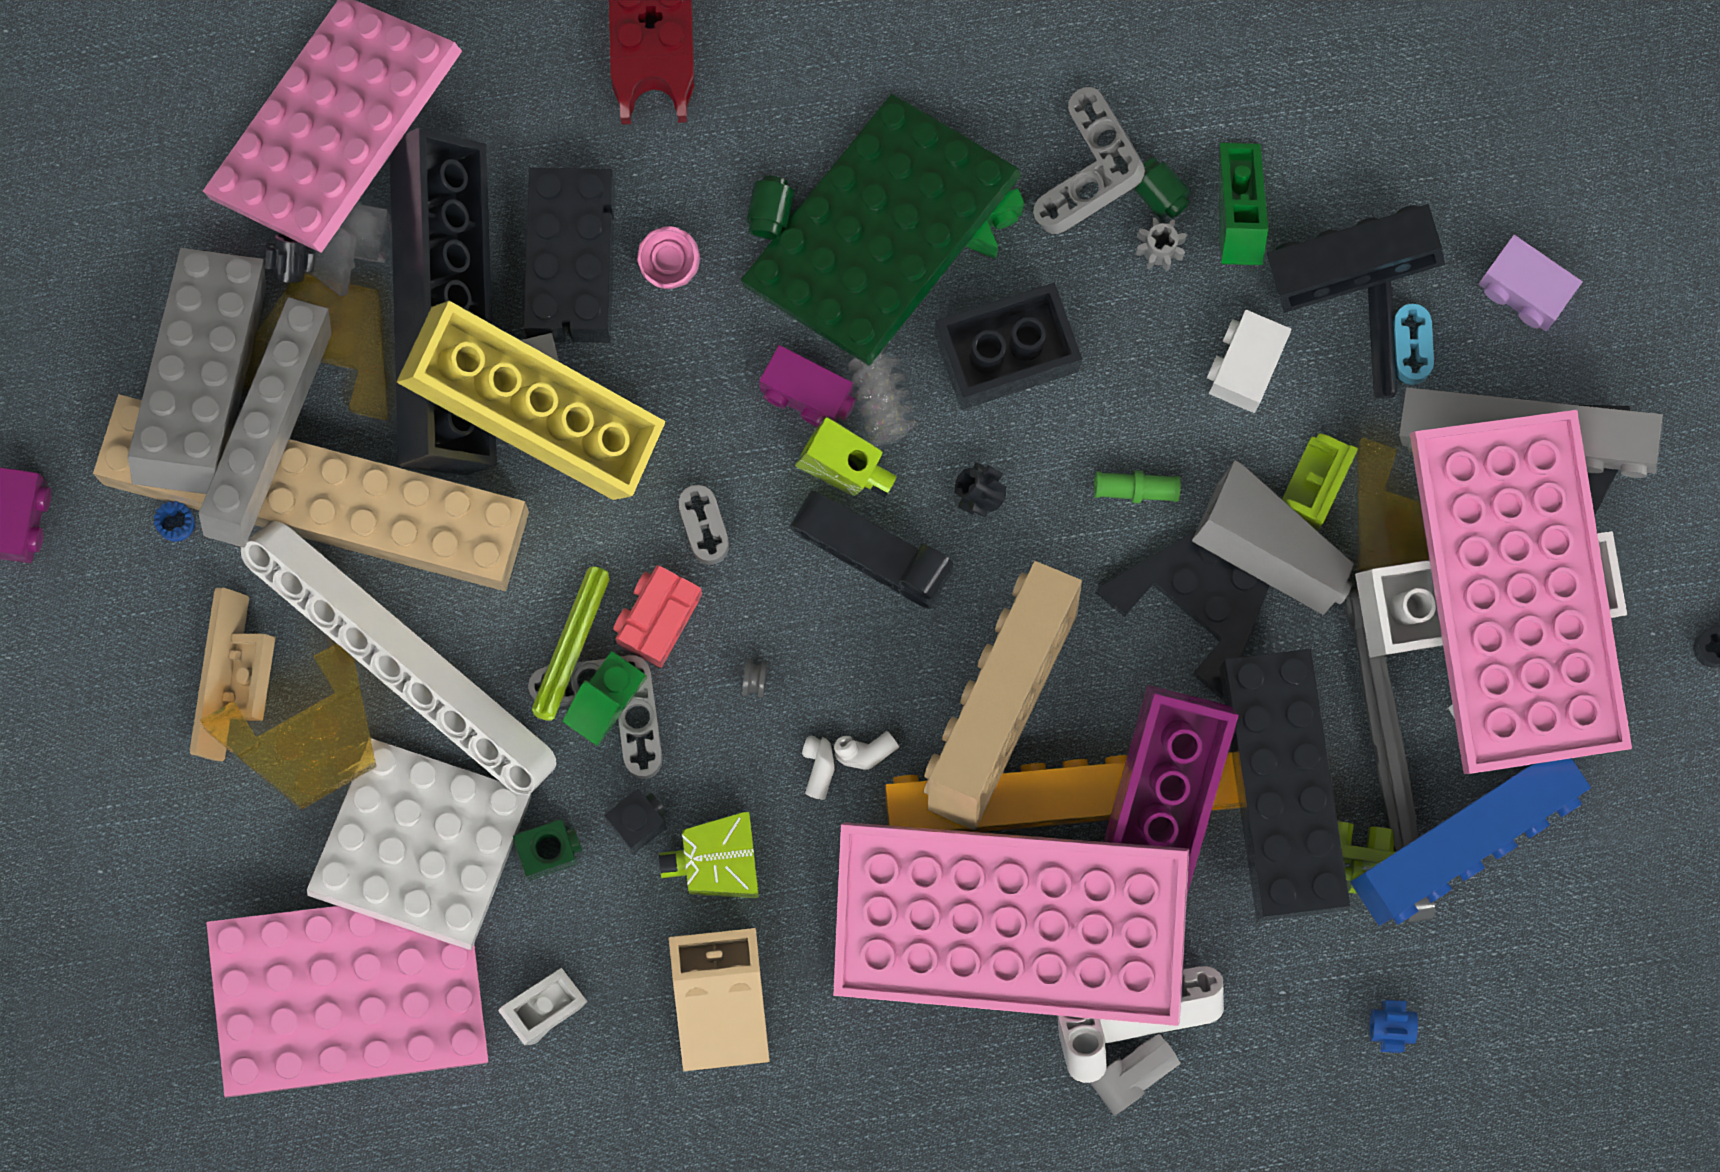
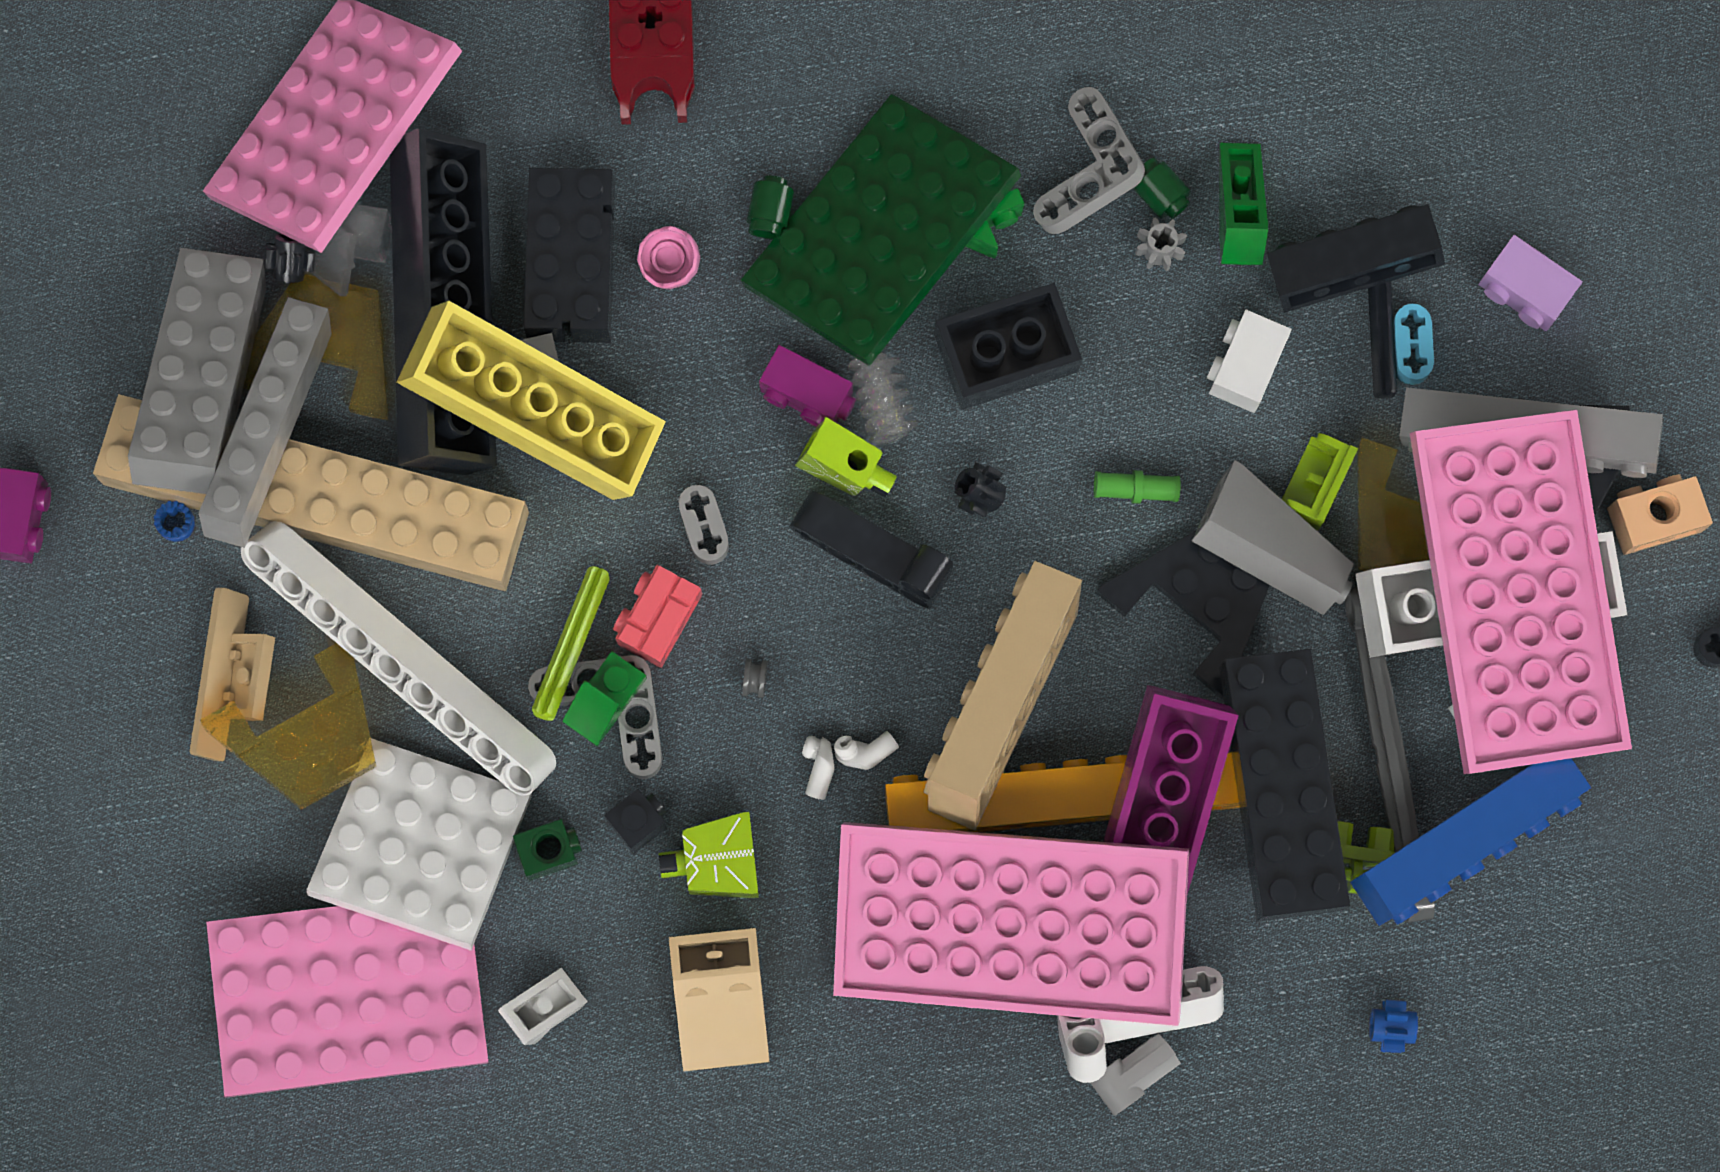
none -> light nougat brick [1607,474,1713,555]

